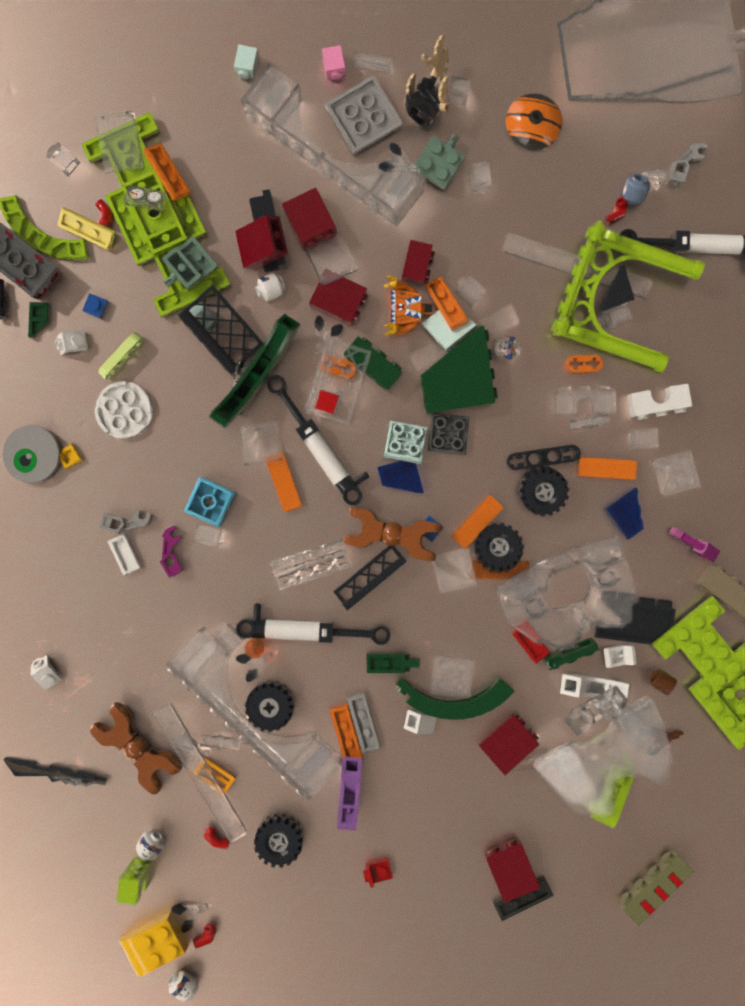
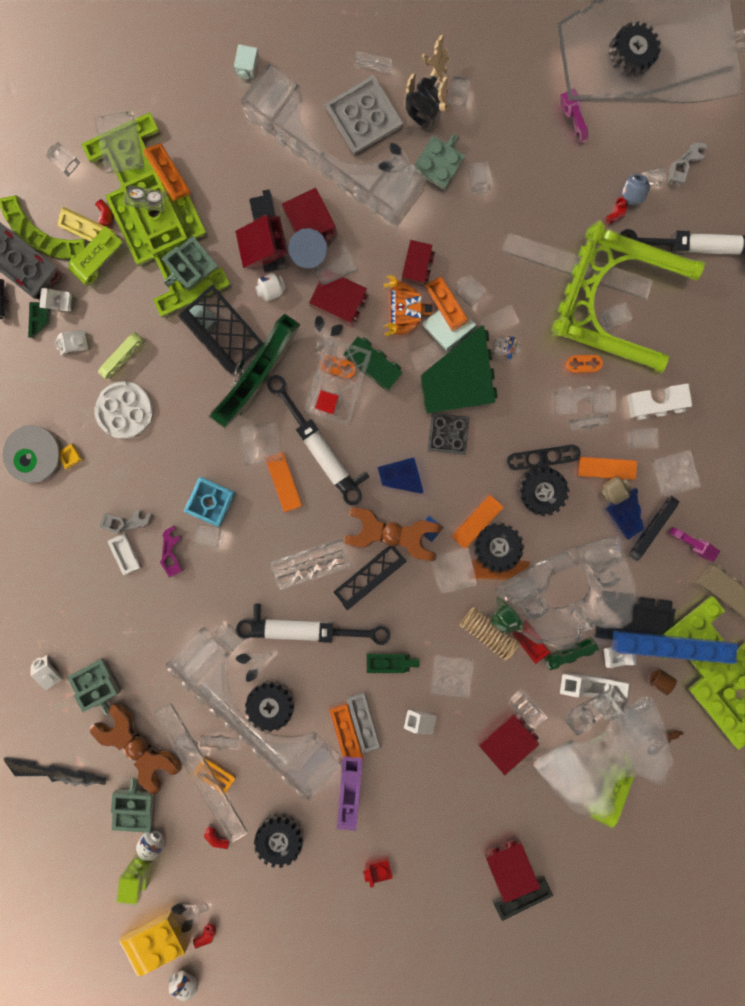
blue plate [82,293,109,319] -> none
clear orange piece [245,638,265,658] -> none
bright pink brick [322,45,346,80] -> none
light aqua tile [384,420,428,464] -> none
dark green arch [395,676,515,720] -> none
orange dish [505,93,563,151] -> none
black tile [599,265,635,312] -> none
olive brick [618,849,694,926] -> none
none -> white bracket [40,288,72,311]
none -> sand green plate [67,658,121,716]
none -> lime door [68,226,123,286]
none -> sand green plate [111,778,154,833]
none -> sand blue tile [288,228,327,268]
none -> tan piece [460,607,520,661]
none -> dark green piece [491,596,523,634]
none -> clear slope [507,689,548,731]
none -> magenta piece [560,89,589,143]
none -> dark tan head [601,476,631,505]
none -> black wheel [608,21,661,77]
none -> blue brick [612,631,738,664]
none -> black beam [628,495,680,562]

